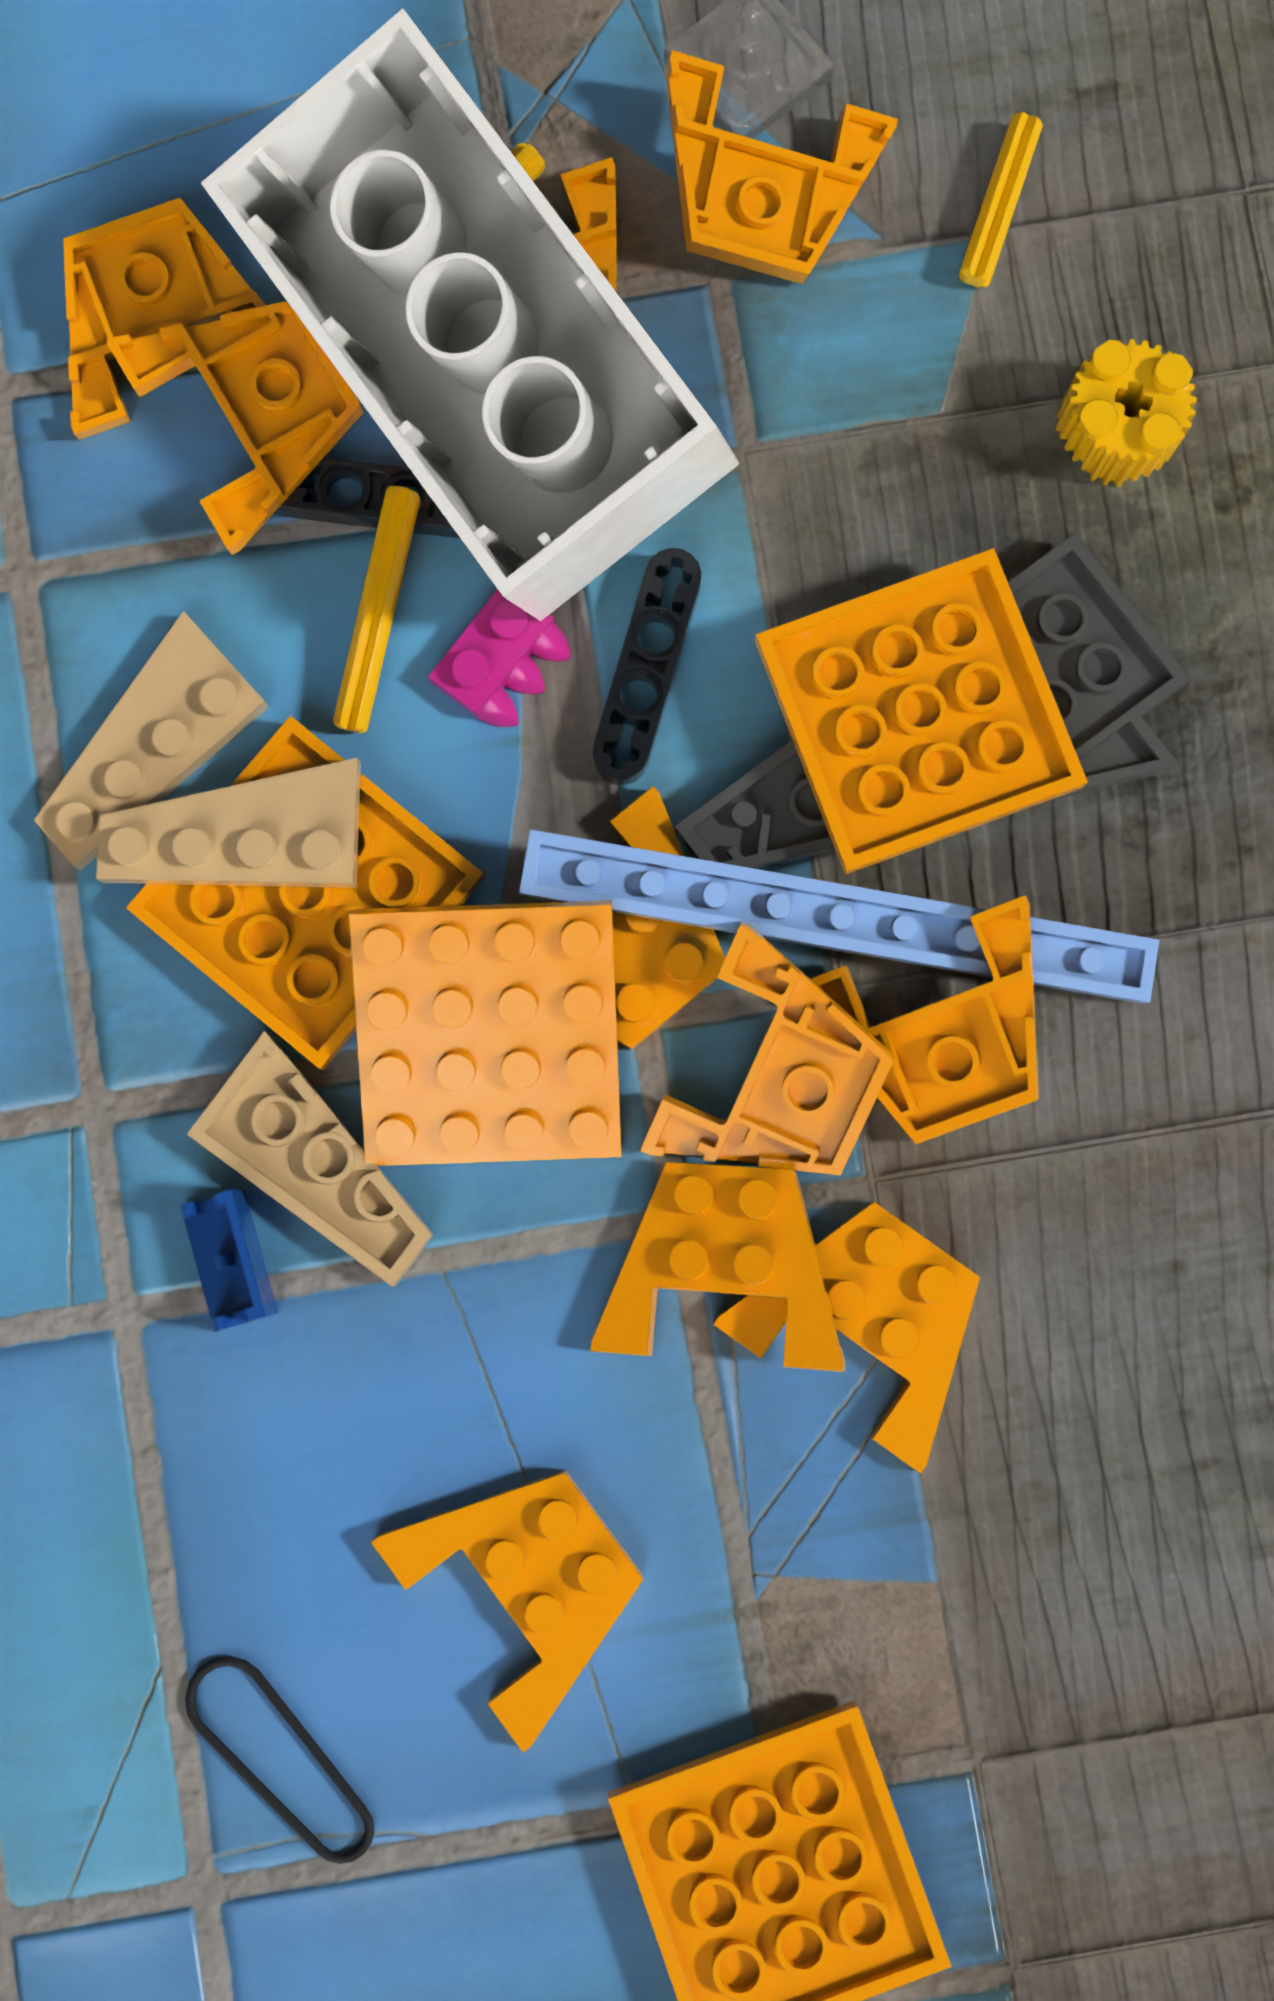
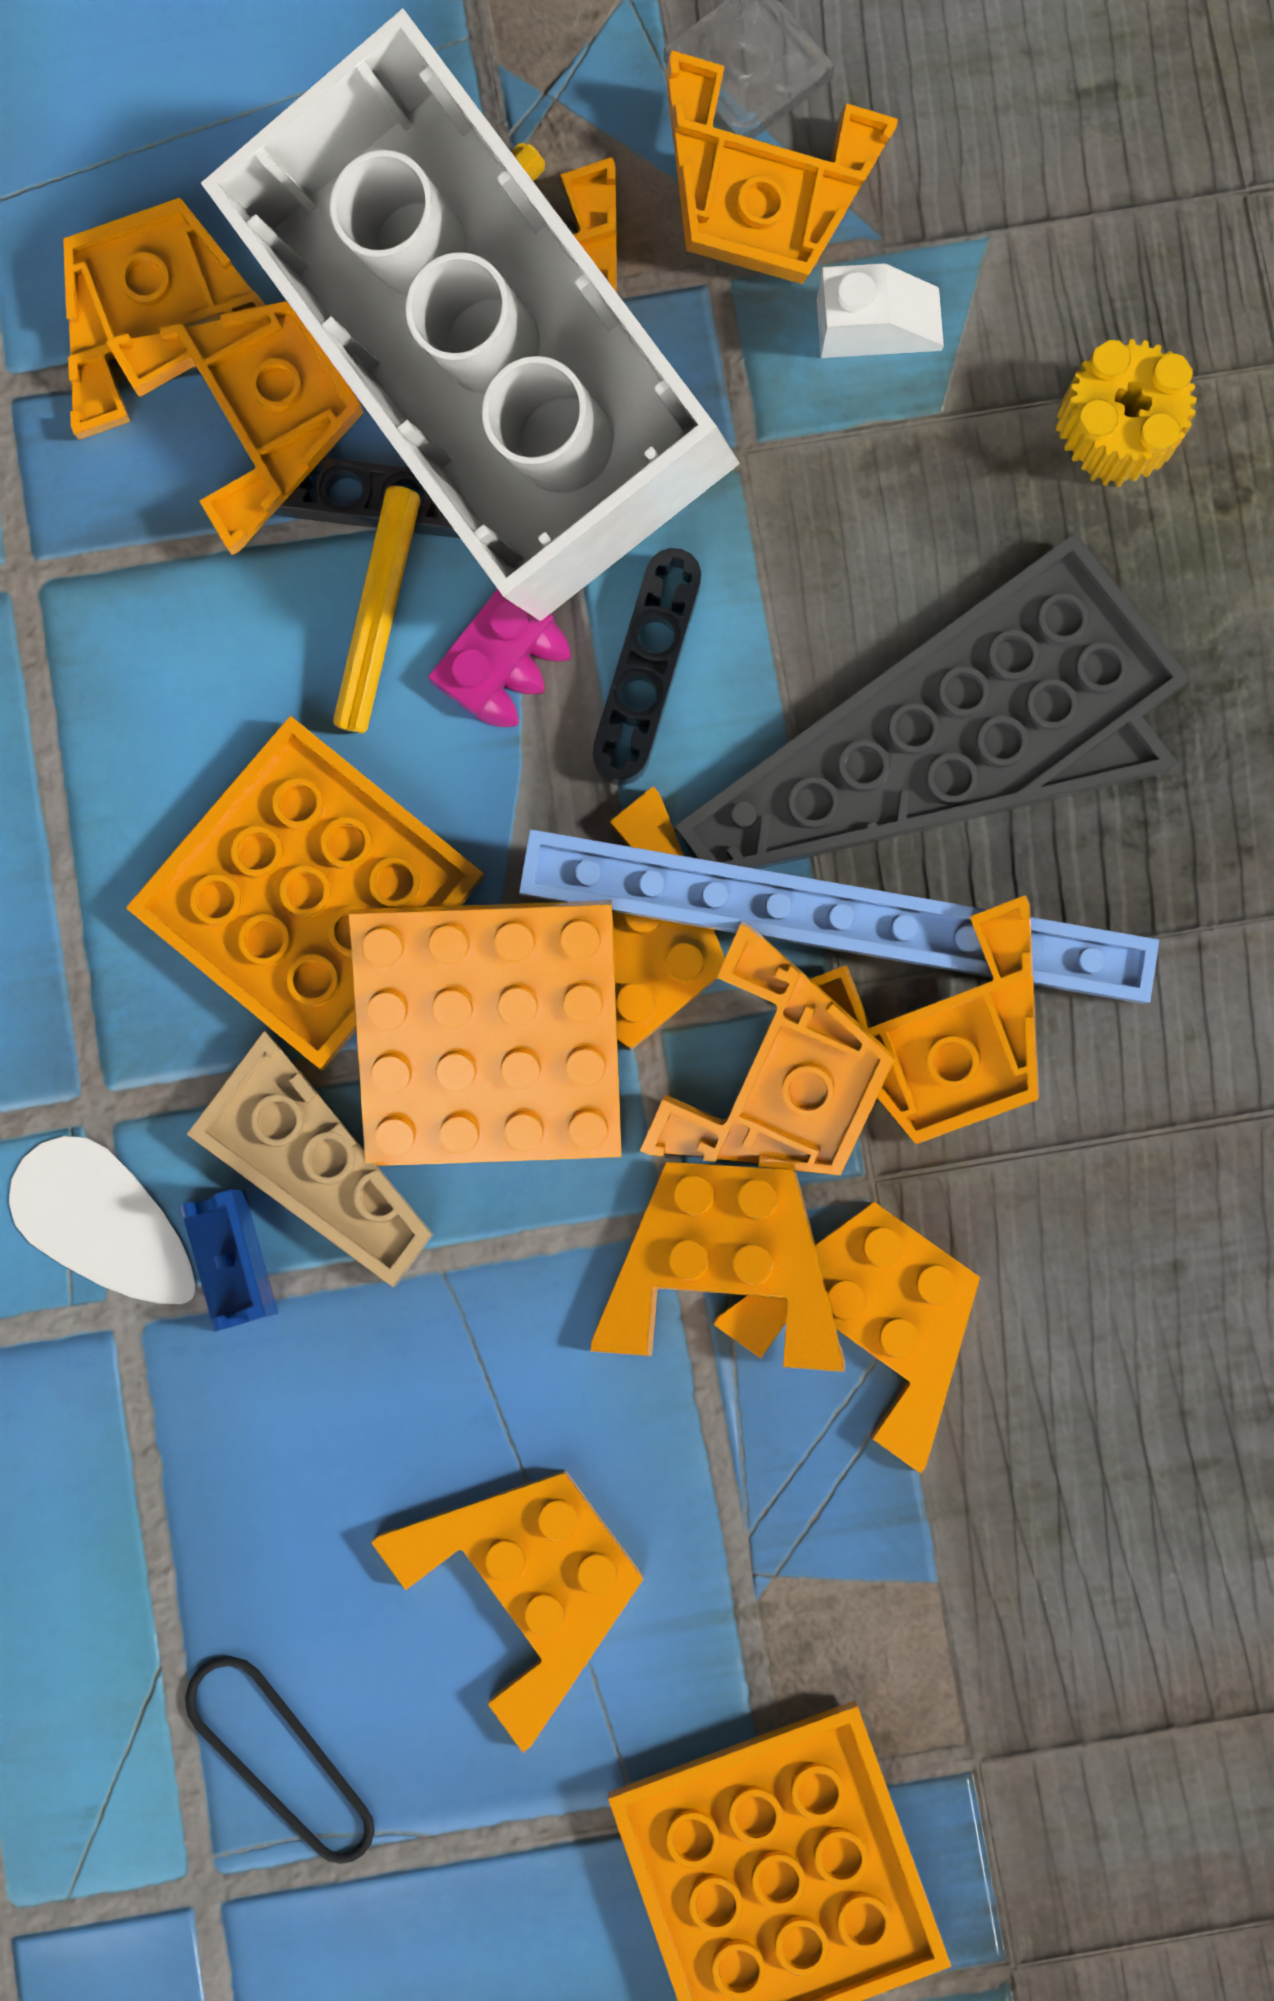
tan wing [34,611,269,871] -> none
tan wing [96,757,361,888] -> none
light orange plate [755,548,1088,875] -> none
yellow axle [959,112,1043,288] -> none
none -> white sticker [9,1136,196,1304]
none -> white slope [817,263,944,358]

